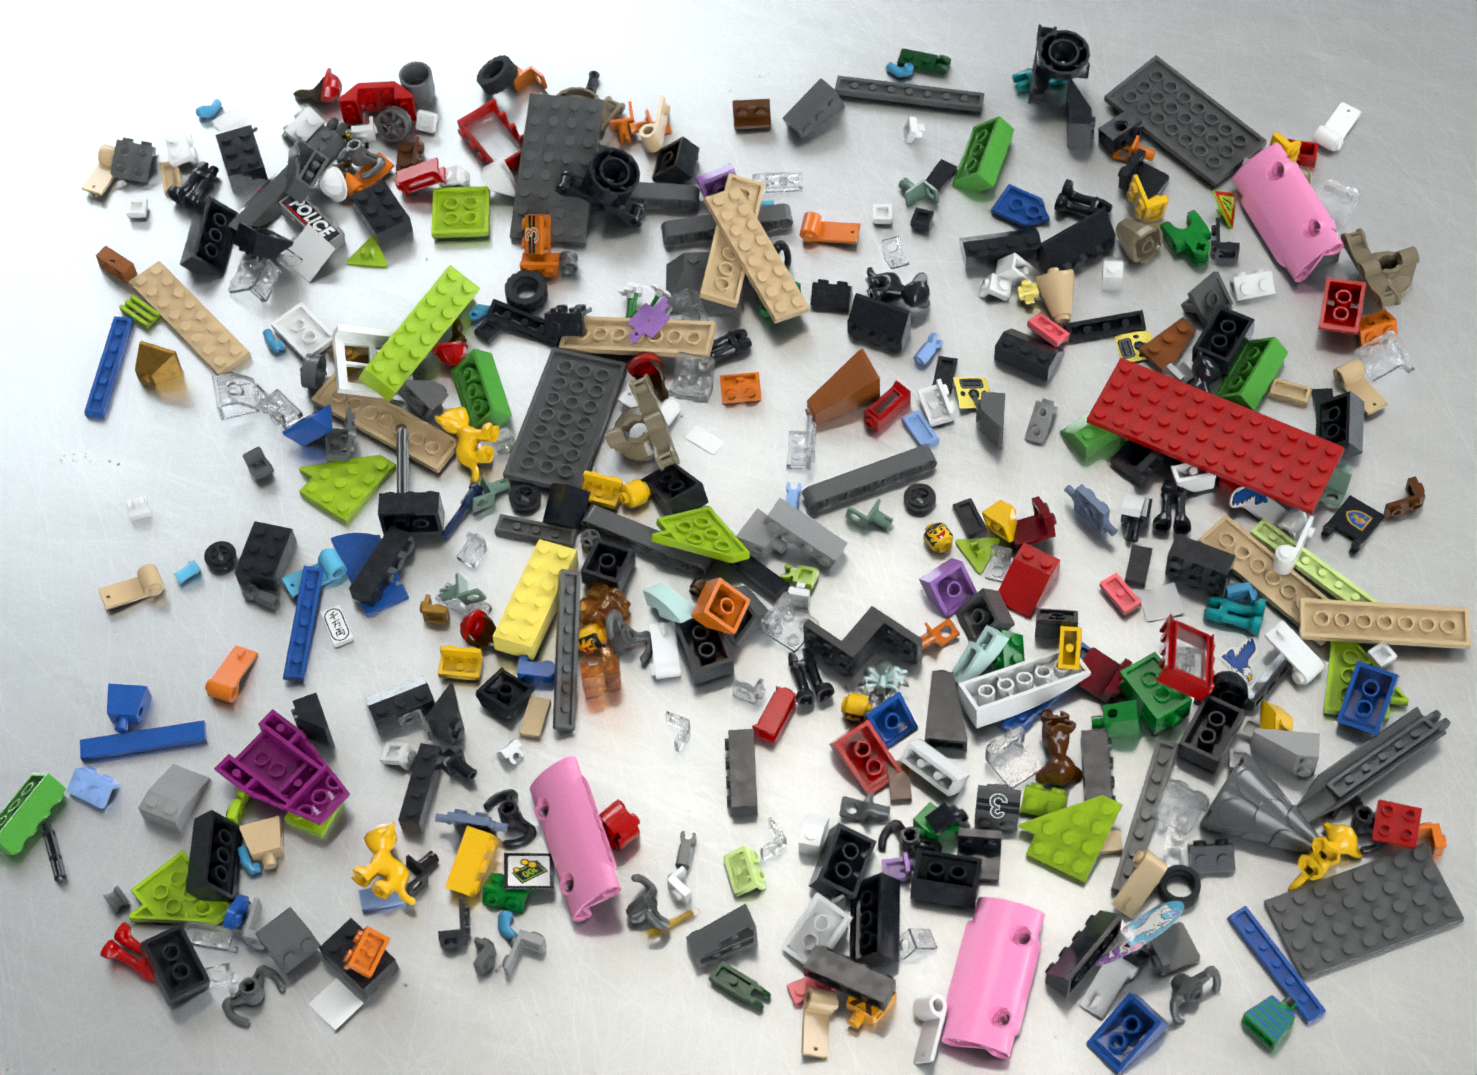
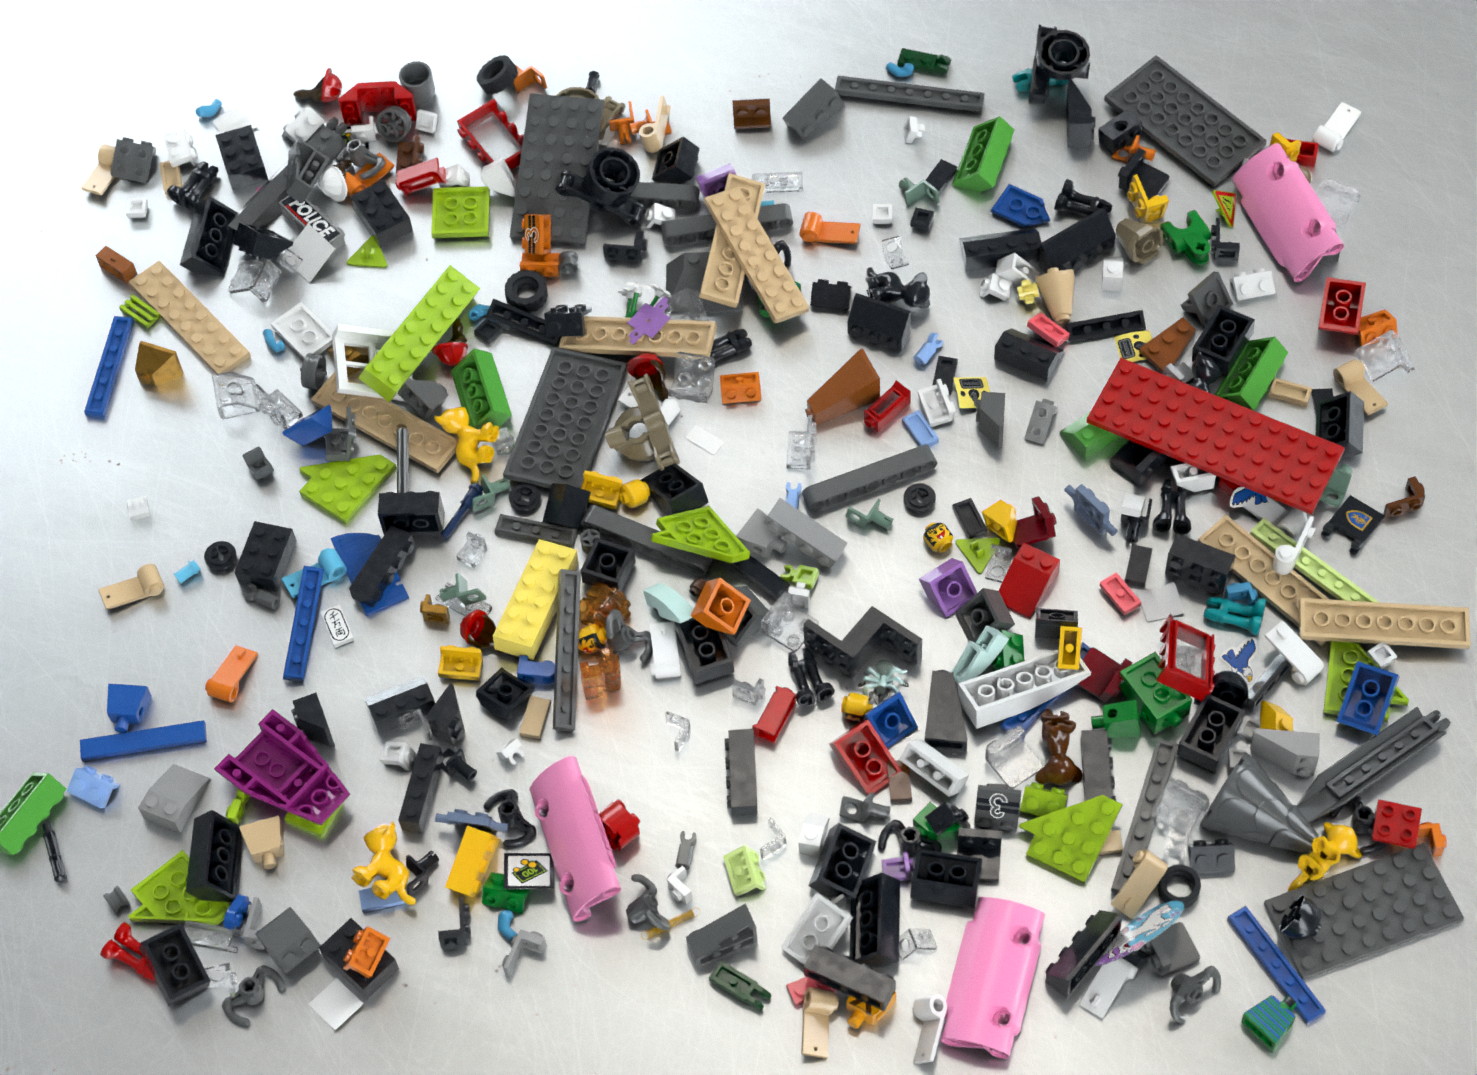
dark azure arm [238,846,262,875] -> none
dark grey bracket [473,936,497,975] -> none
orange bracket [920,618,960,650] -> none
blue slope [1086,992,1170,1074] -> none
dark tan piece [1341,228,1419,310] -> none
none -> black bracket [603,231,648,261]
none -> white bracket [644,203,675,228]
none -> black cylinder [1279,895,1322,940]

